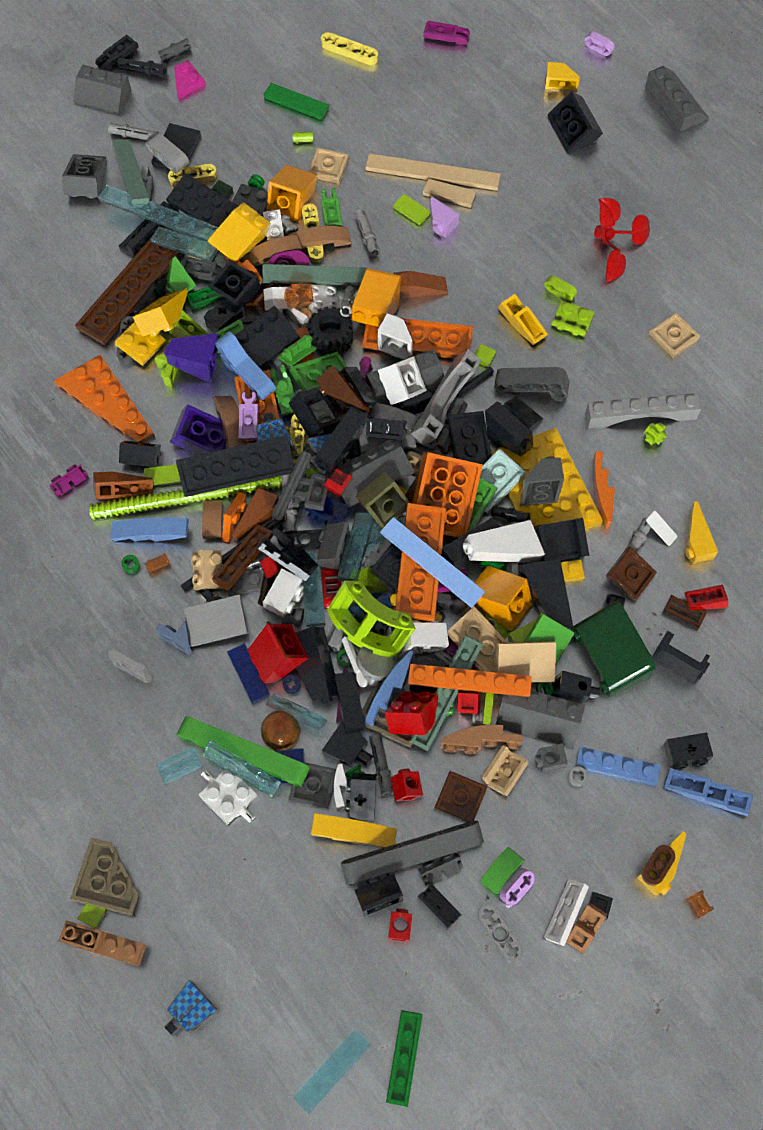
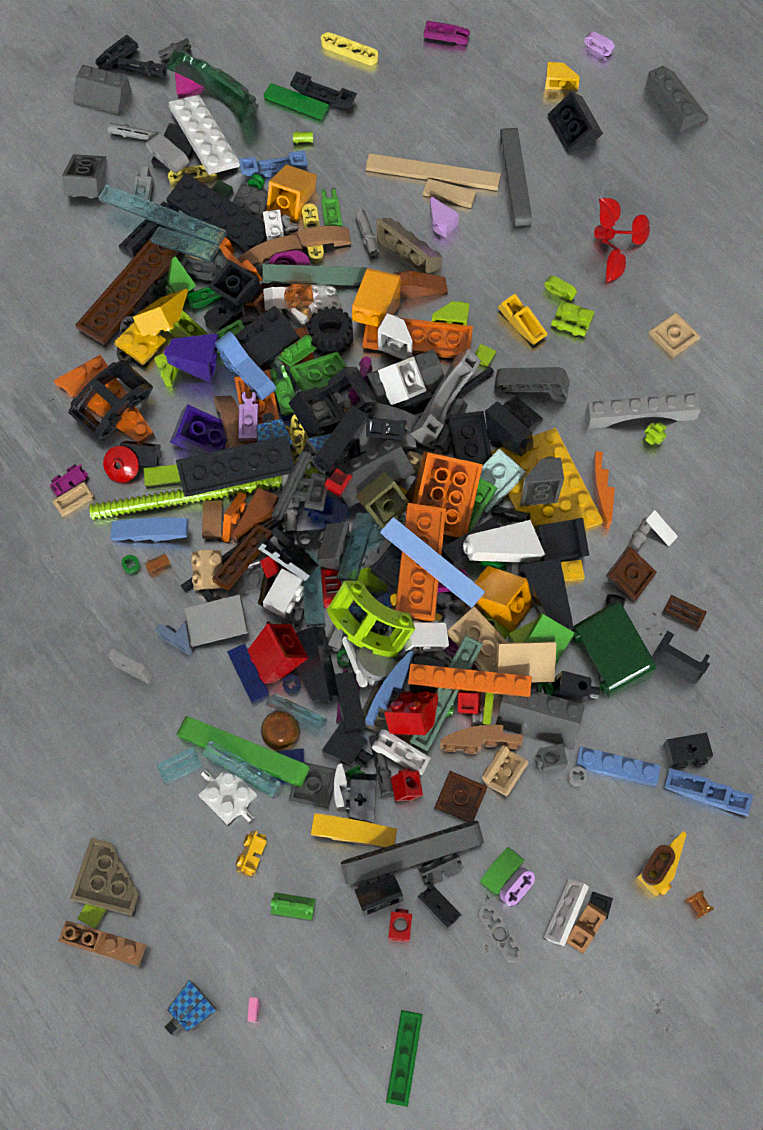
dark orange slope [93,471,153,499] -> none
sand green tile [112,139,149,205] -> none
yellow slope [208,202,271,263] -> none
clear light blue tile [293,1029,371,1114] -> none
tan tile [308,147,349,184] -> none
reddish brown slope [316,365,370,413] -> none
light grey pin [340,286,355,317] -> none
lime tile [393,194,430,226] -> none
red slope [684,585,728,610] -> none
yellow slope [685,501,718,565] -> none
none -> tan tile [52,482,95,517]
none -> black window [68,360,153,440]
none -> red dish [103,446,139,483]
none -> clear green windscreen [166,50,259,124]
none -> white plate [169,95,239,175]
none -> yellow hinge [235,831,267,876]
none -> medium blue slope [239,150,308,177]
none -> bright pink tile [247,997,260,1022]
none -> bright green hinge [270,892,316,920]
none -> black slope [290,71,357,108]
none -> white plate [372,730,431,776]
none -> dark tan slope [376,218,442,275]
none -> lime slope [432,301,470,325]
none -> dark grey beam [500,128,532,227]

